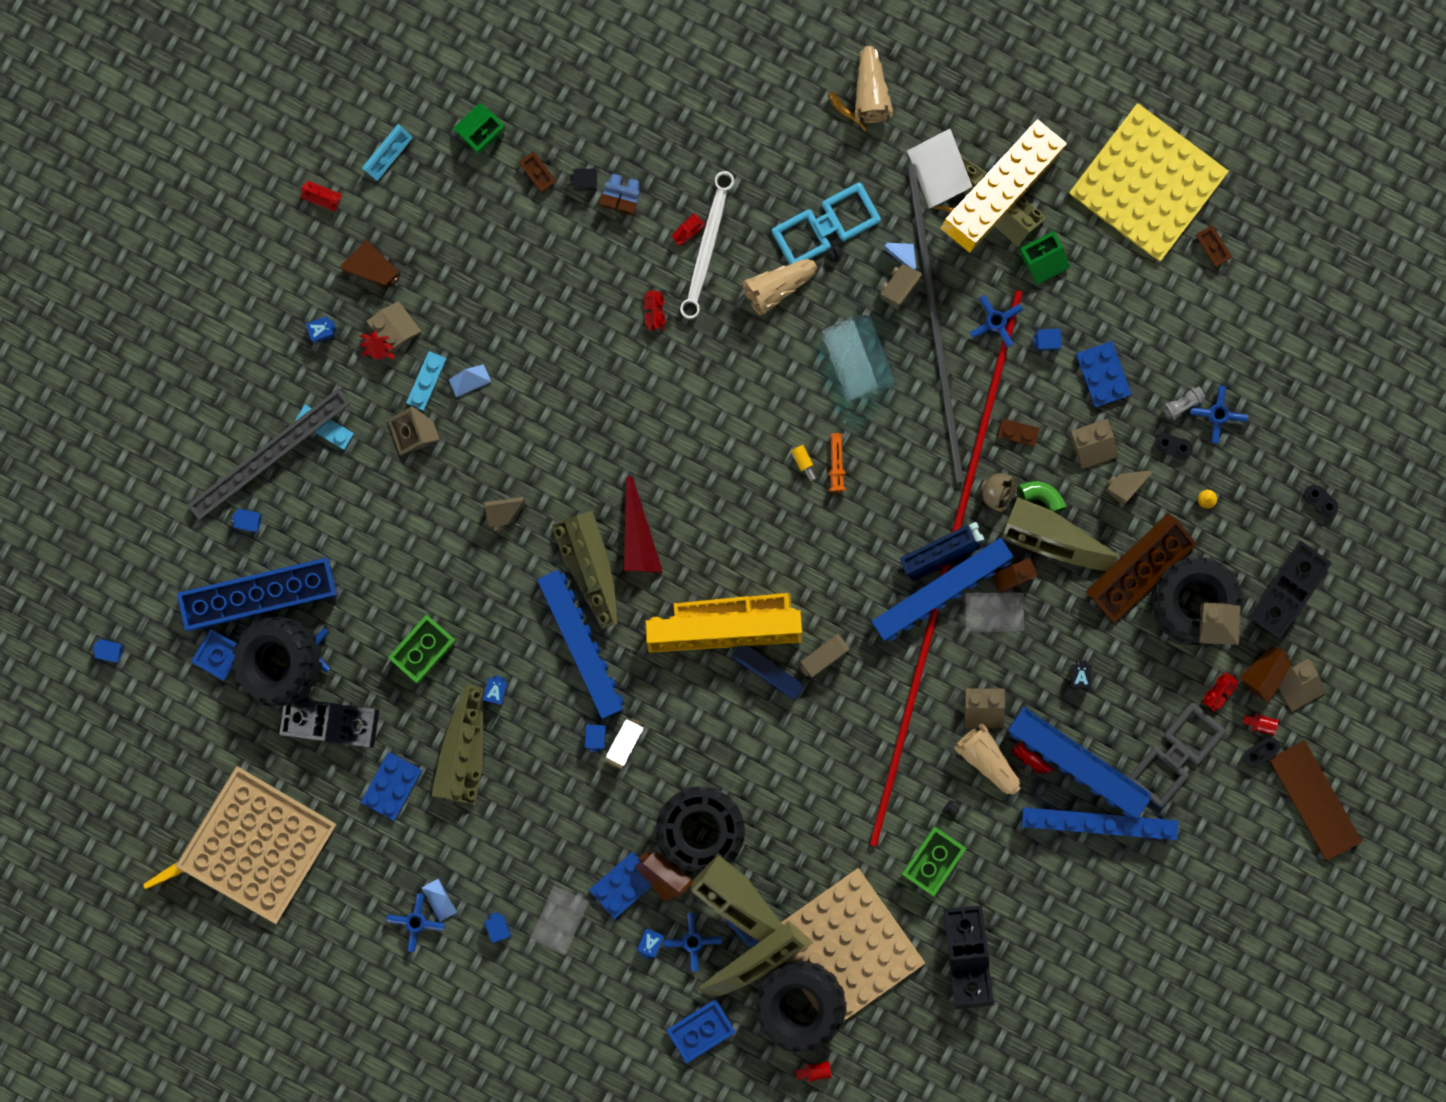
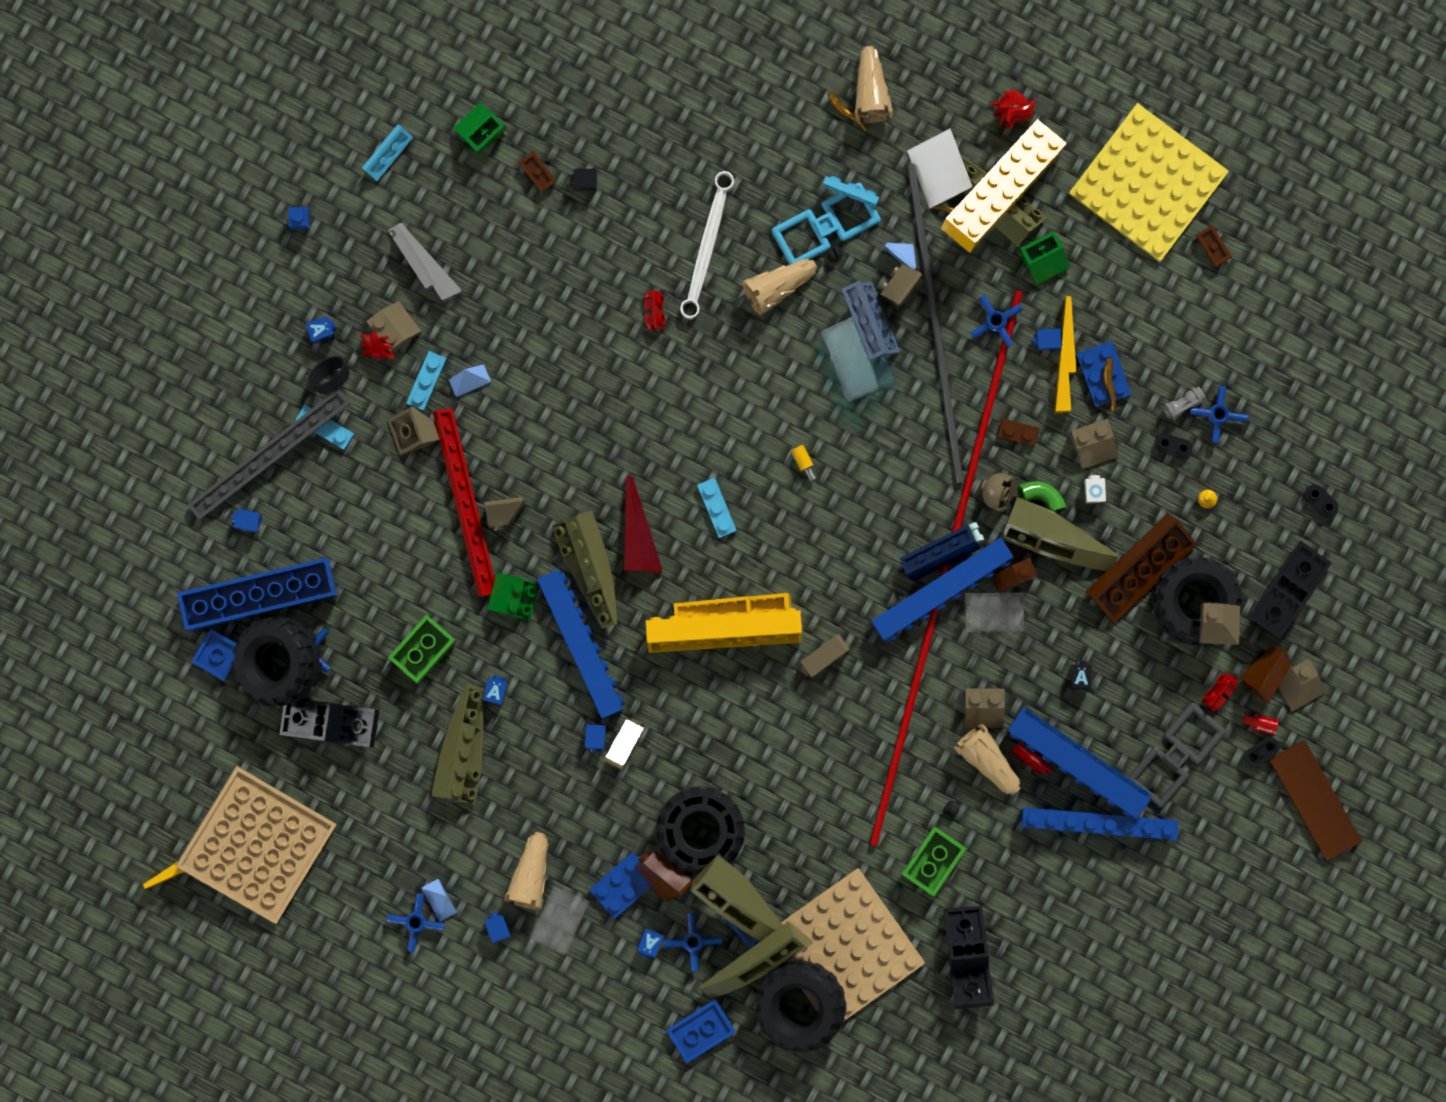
blue brick [93,639,125,664] -> none
red hinge [300,180,343,212] -> none
reddish brown slope [340,240,401,288] -> none
blue plate [361,752,422,821] -> none
hips [599,174,640,216] -> none
red hinge [671,213,705,246] -> none
dark blue panel [731,646,805,701] -> none
red hinge [796,1061,832,1082] -> none
orange pin [829,433,846,492] -> none
dark tan slope [1106,471,1152,505] -> none
none -> blue brick [288,207,311,230]
none -> black tyre [308,356,350,394]
none -> light grey wedge [388,223,461,303]
none -> red plate [433,408,495,597]
none -> green slope [487,573,539,621]
none -> tan cone [504,832,549,910]
none -> medium azure plate [697,478,737,538]
none -> medium azure plate [823,176,879,208]
none -> sand blue fence [842,281,900,360]
none -> red hair [991,89,1036,129]
none -> yellow slope [1054,296,1076,414]
none -> white brick [1084,475,1106,504]
none -> pearl gold animal [1103,358,1116,412]

